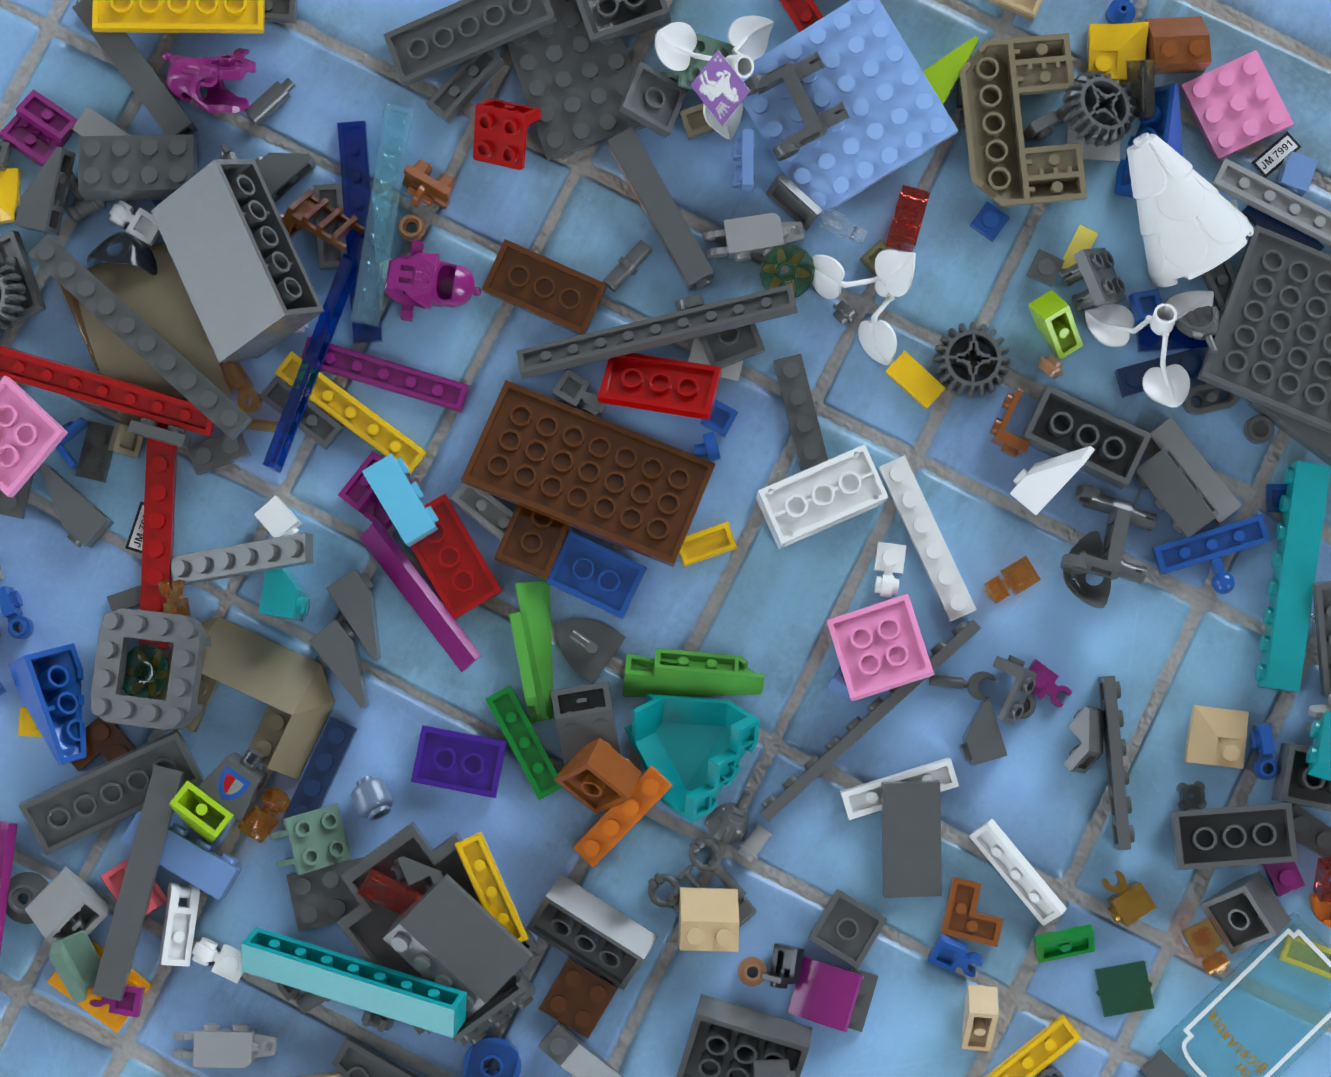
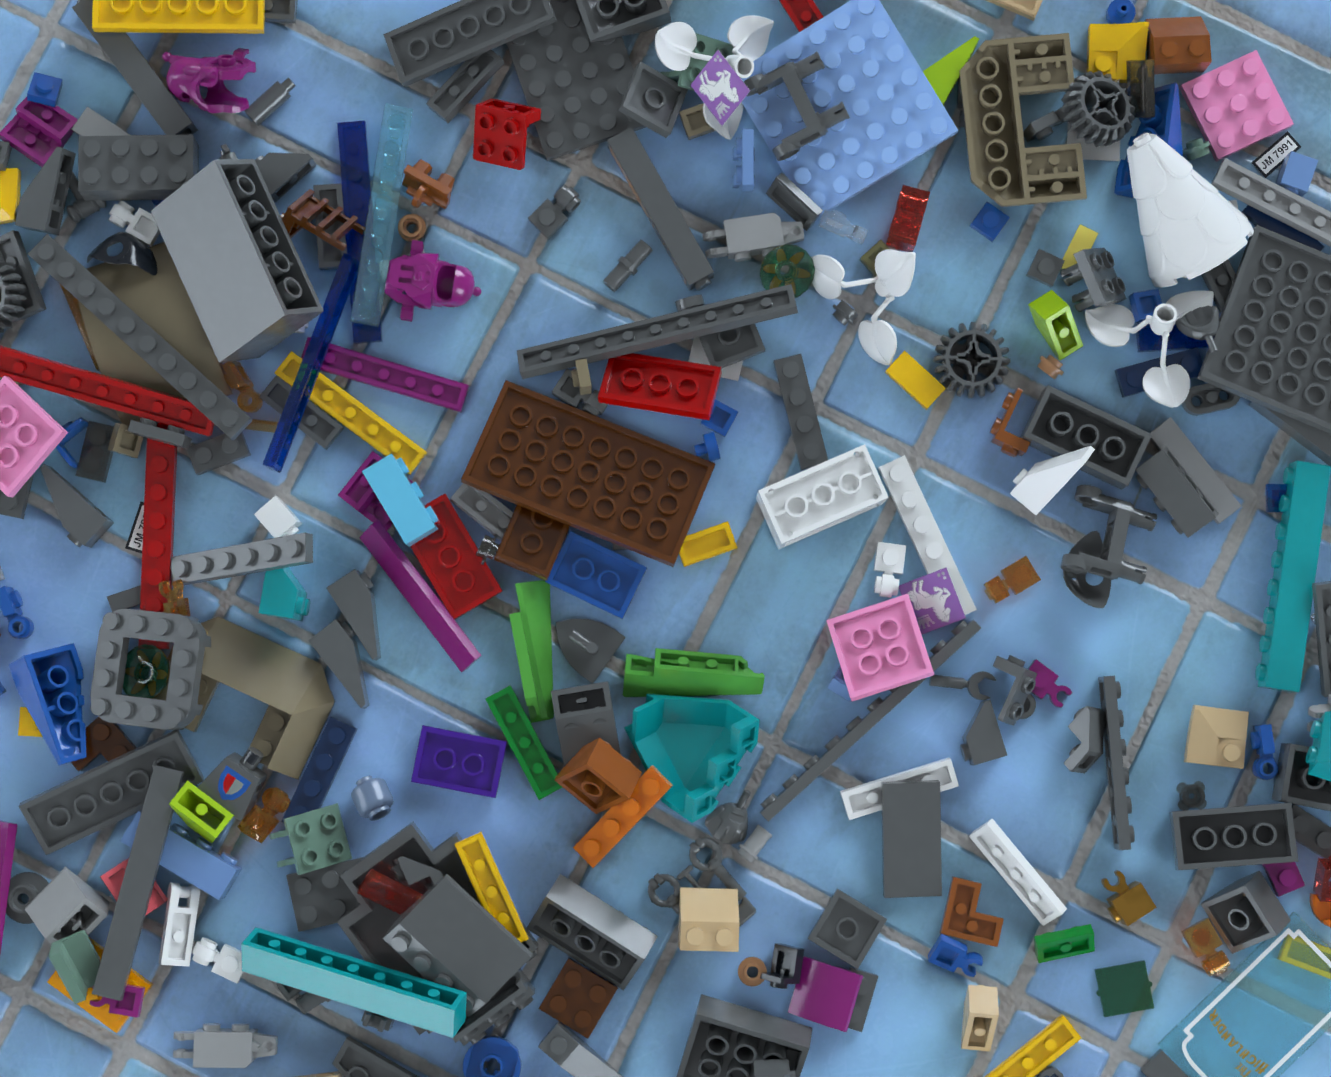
reddish brown plate [481,239,608,335] -> none
blue plate [1151,514,1271,594] -> none
dark grey tile [1244,415,1275,444] -> none
none -> blue plate [27,72,62,107]
none -> clear smoke plate [476,534,499,565]
none -> dark grey plate [528,185,581,240]
none -> dark tan plate [571,359,592,395]
none -> sticker [899,567,966,634]
none -> sand green plate [1183,137,1210,161]

